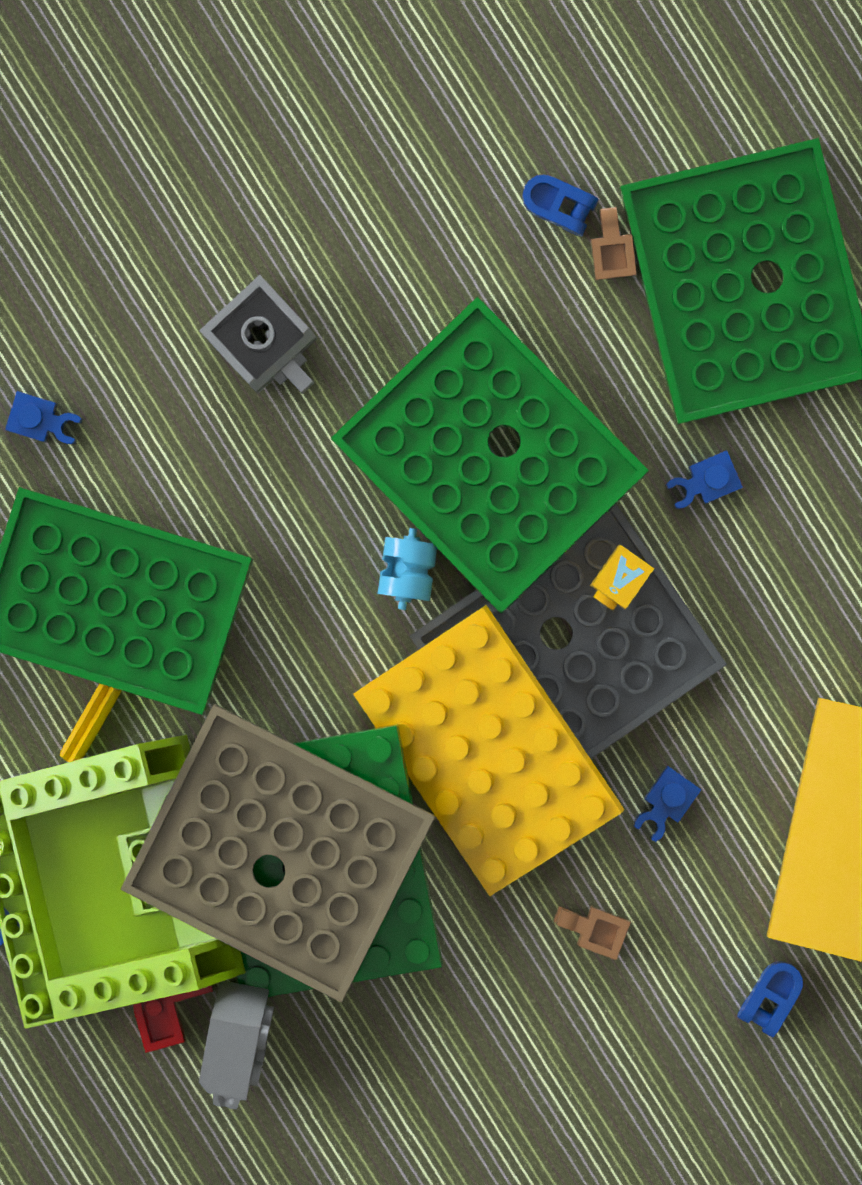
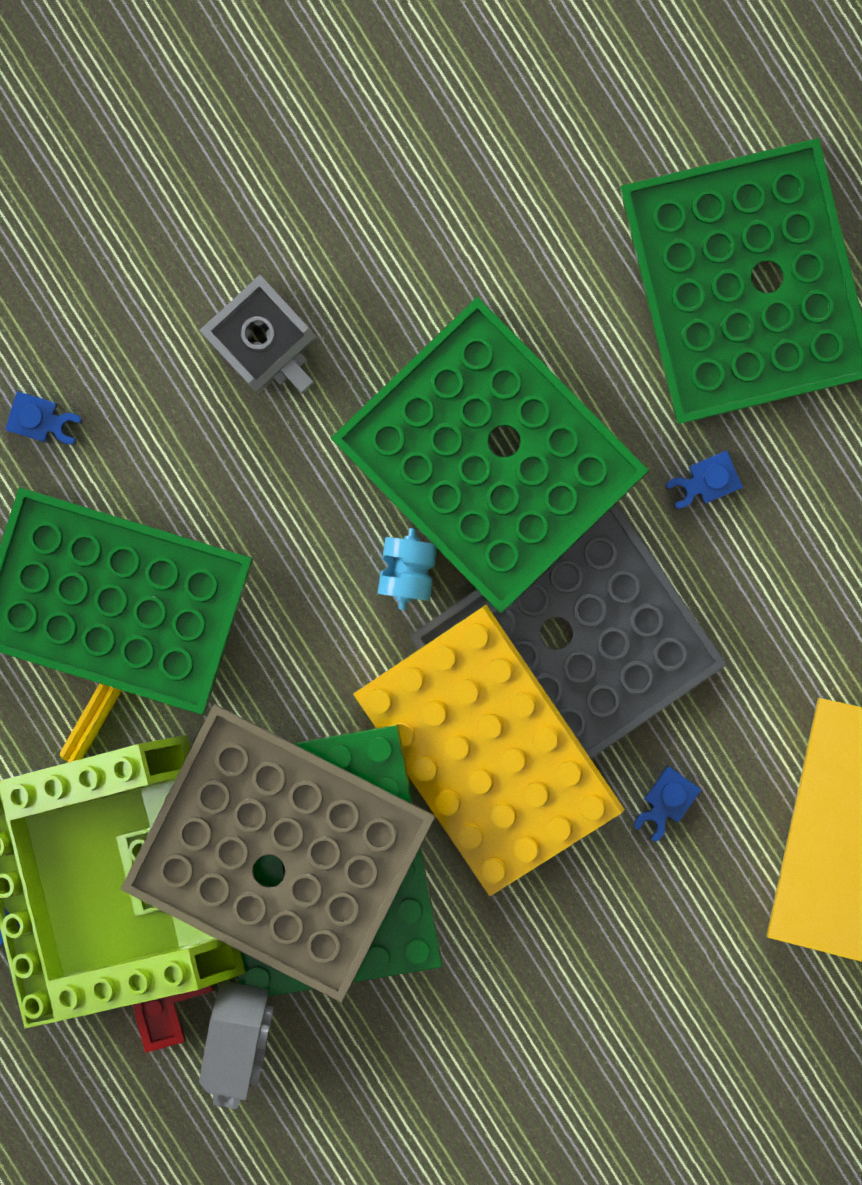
blue plate [522,174,599,237] -> none
medium nougat plate [553,906,631,960] -> none
yellow brick [590,545,655,611] -> none
medium nougat plate [591,207,637,280] -> none
blue plate [737,961,803,1038] -> none

